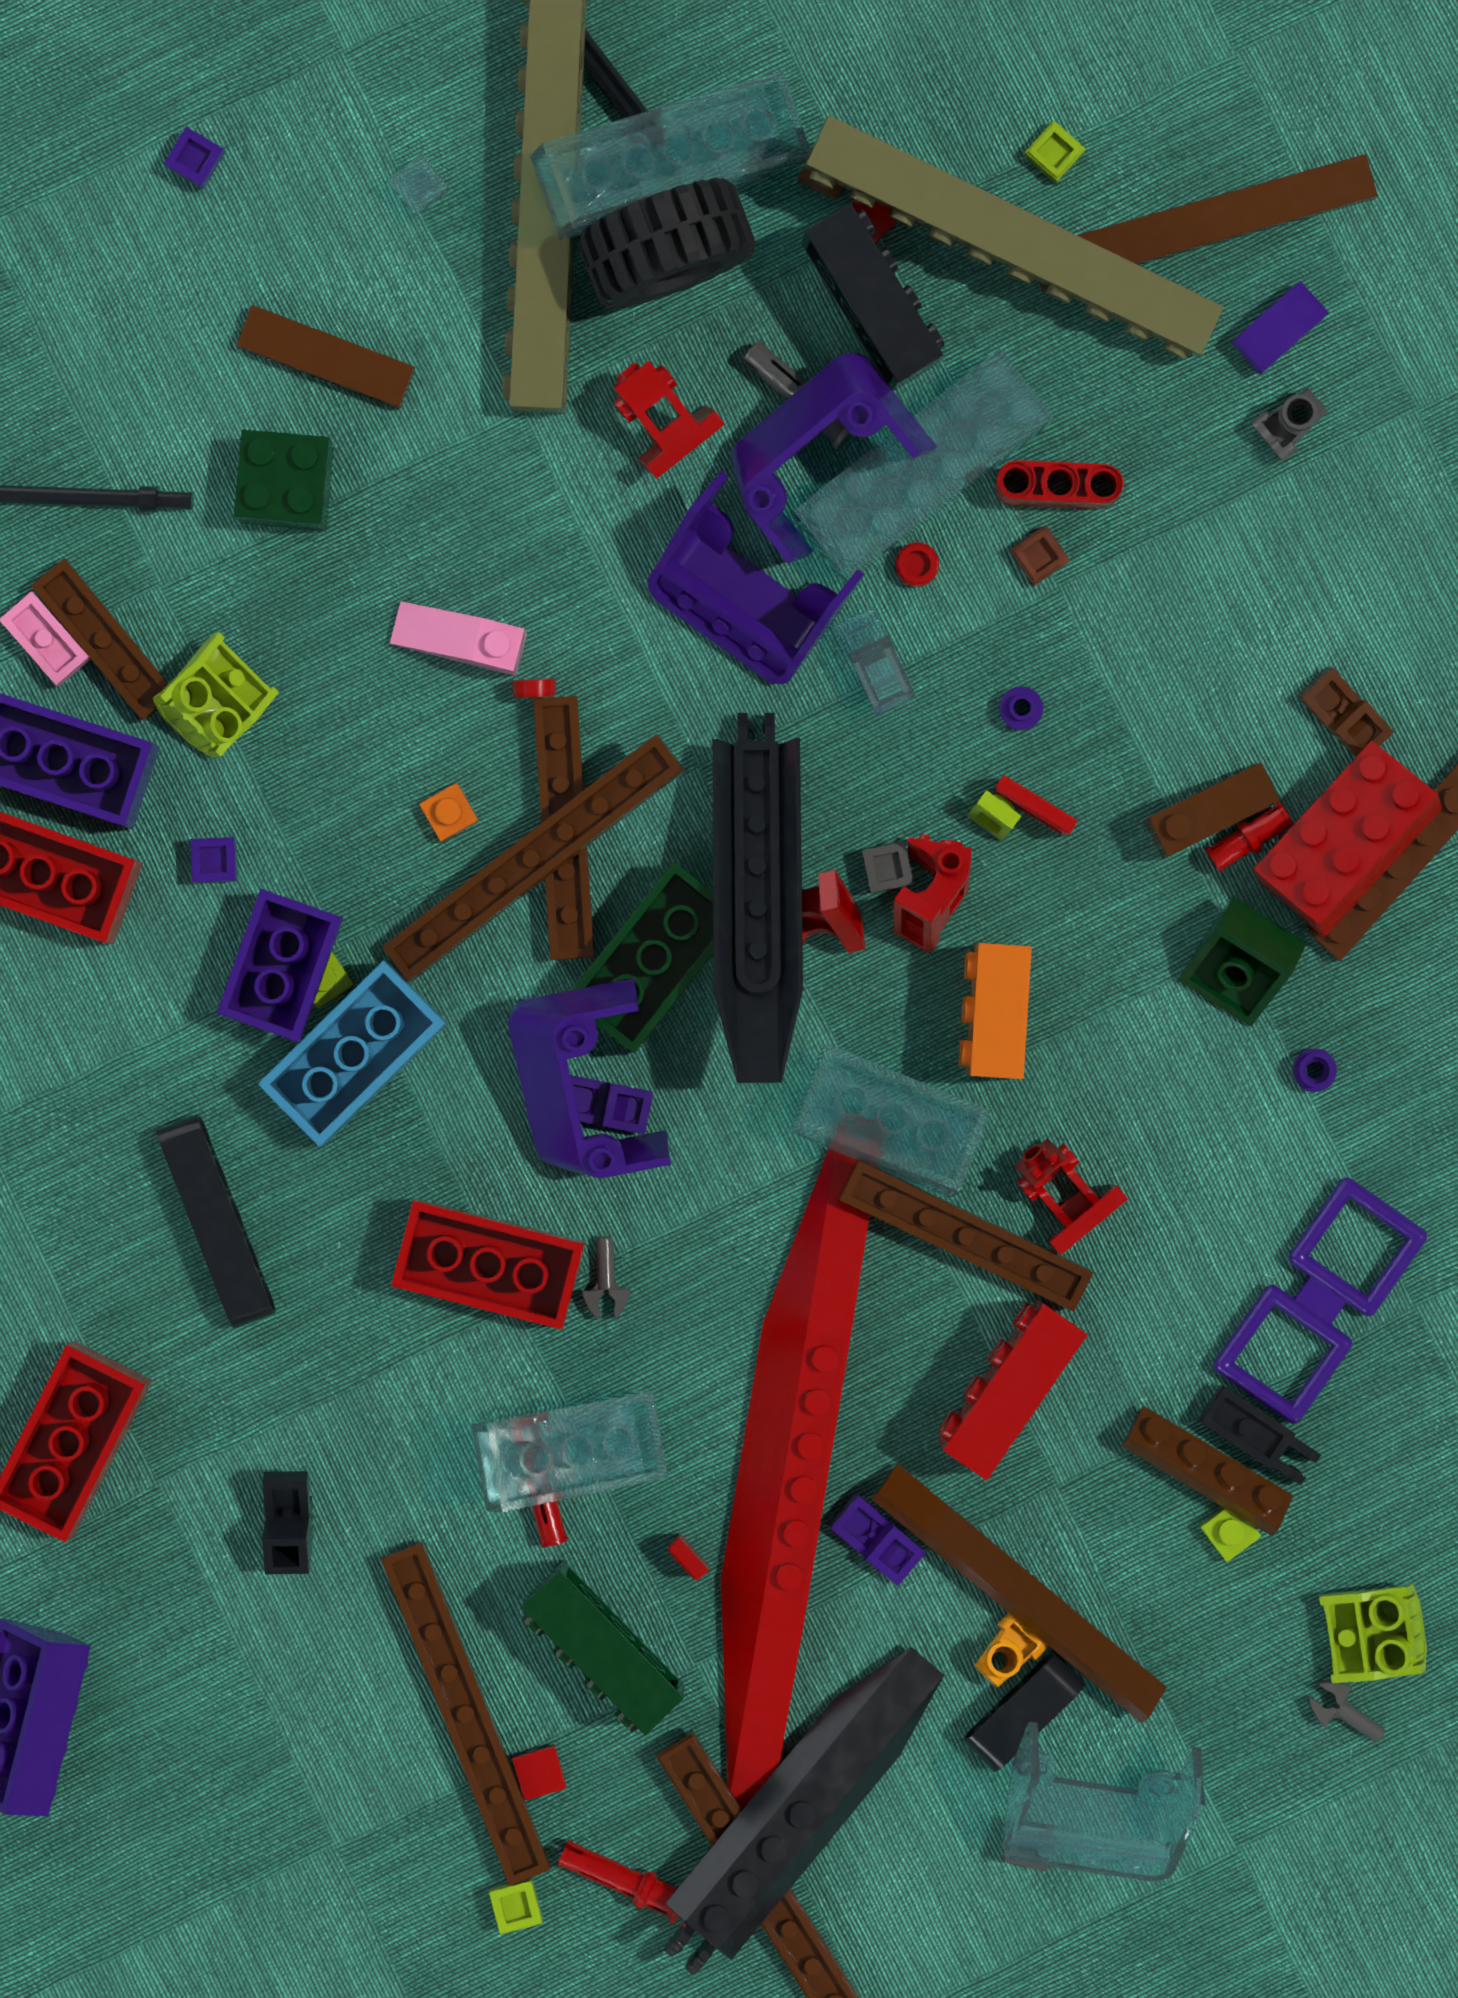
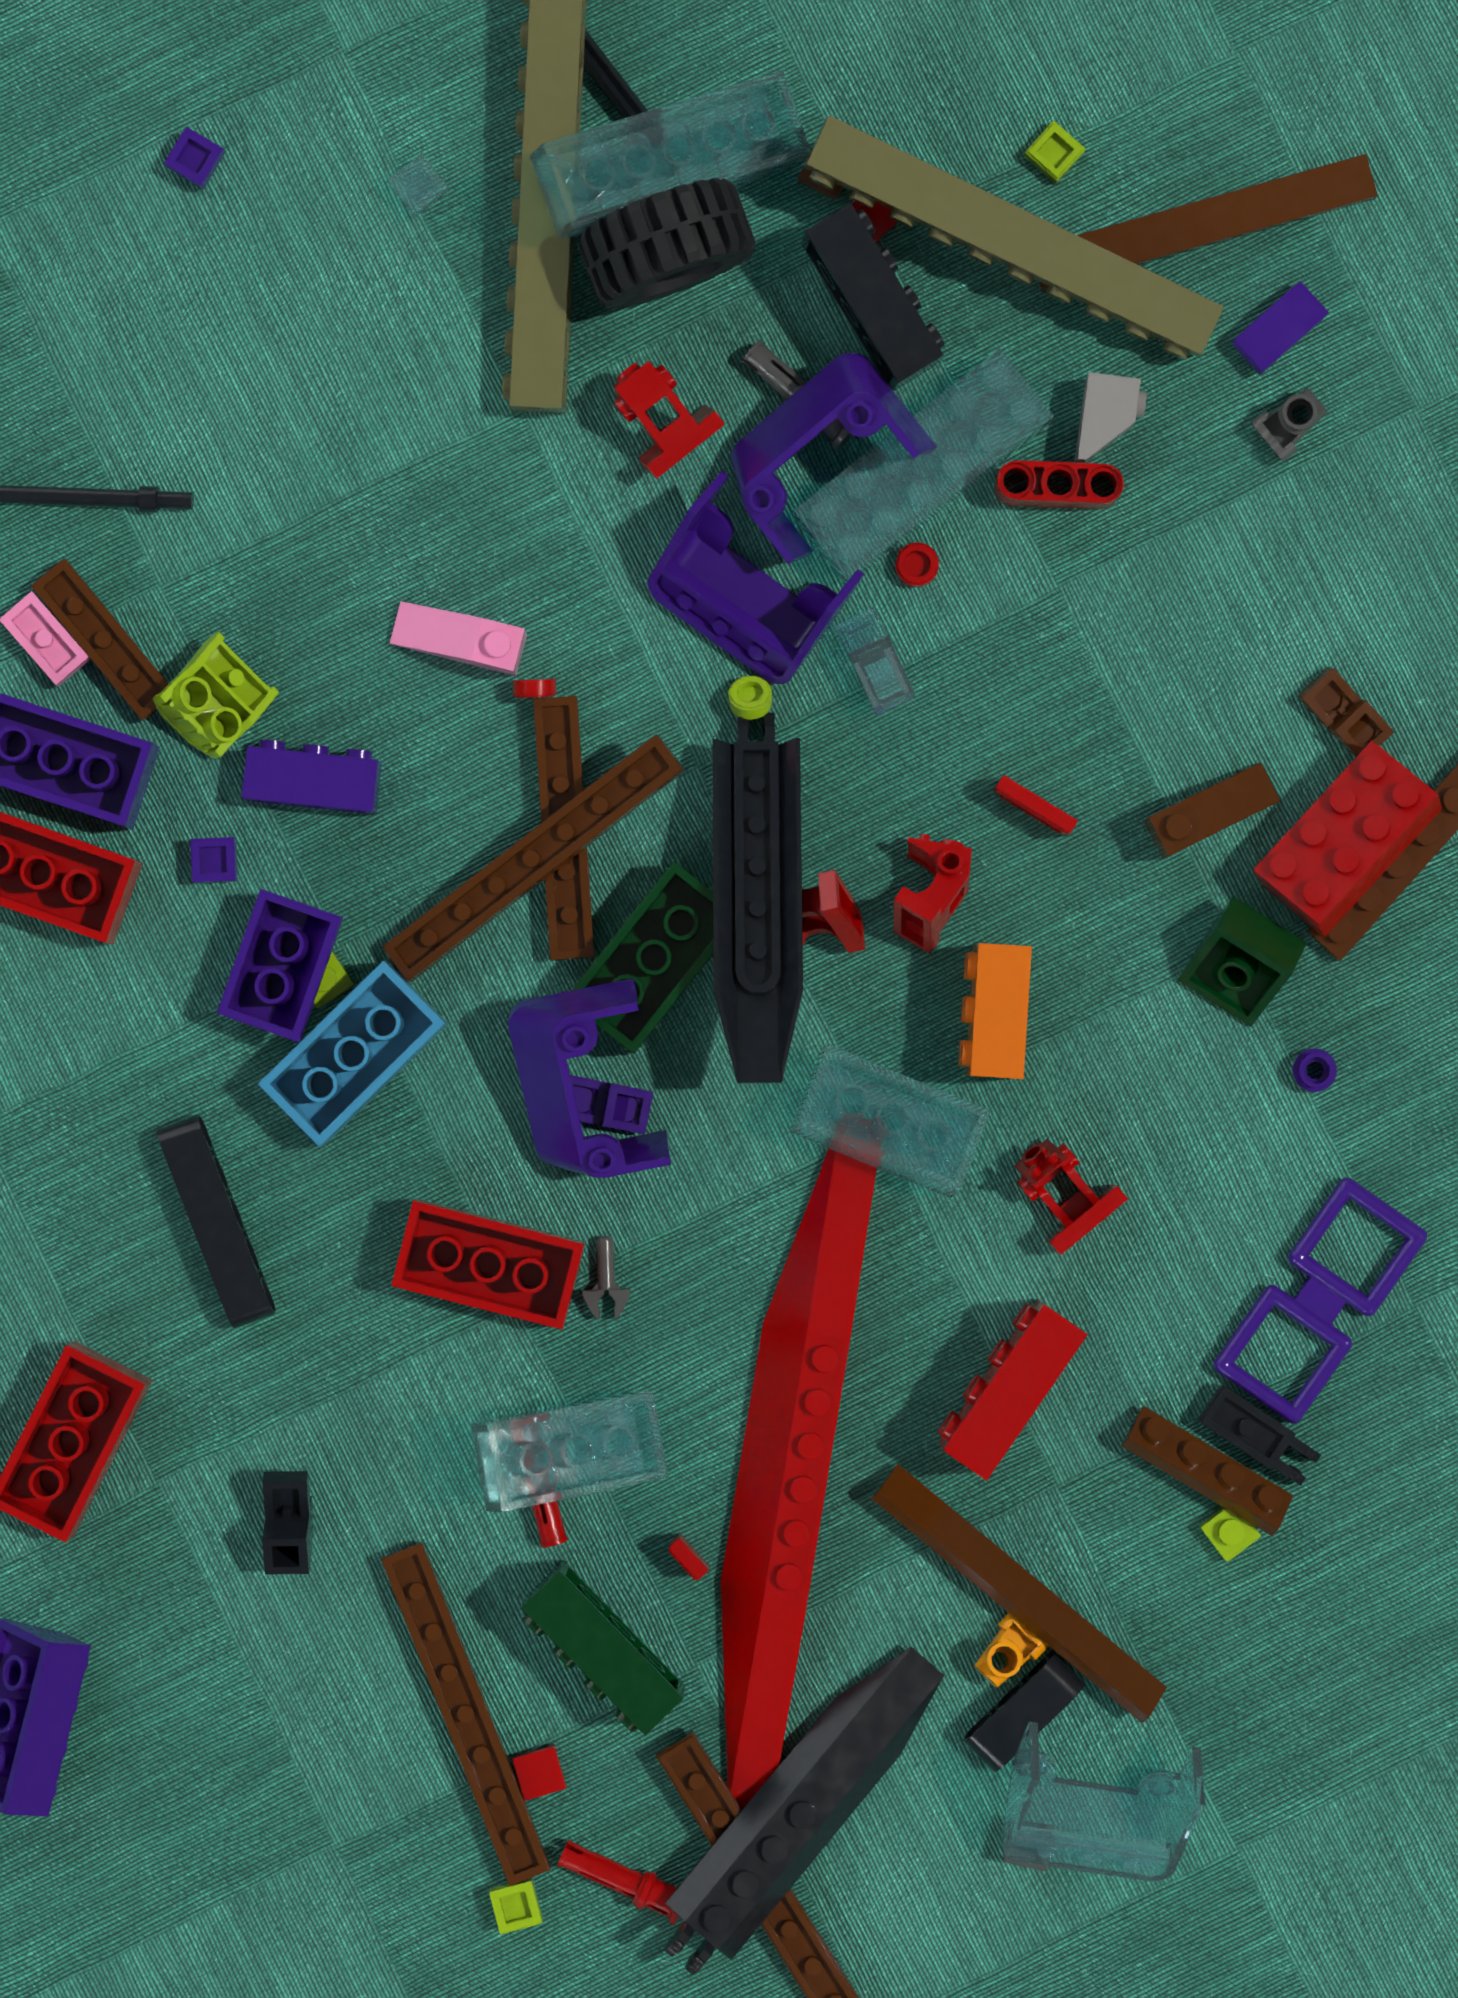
dark green brick [234,429,334,531] -> none
reddish brown tile [237,305,415,409] -> none
orange plate [419,783,479,843] -> none
dark purple slope [827,1491,926,1586] -> none
reddish brown plate [838,1158,1093,1311] -> none
dark grey plate [862,841,914,894] -> none
lime plate [967,790,1021,842] -> none
dark purple plate [999,686,1043,730] -> none
copper tile [1009,525,1071,587] -> none
red pin [1205,802,1294,872] -> none
dark grey bar [1307,1680,1385,1742] -> none
lime slope [1319,1584,1427,1683] -> none
none -> dark purple brick [242,739,382,815]
none -> lime tile [728,676,772,720]
none -> light grey slope [1074,372,1147,463]

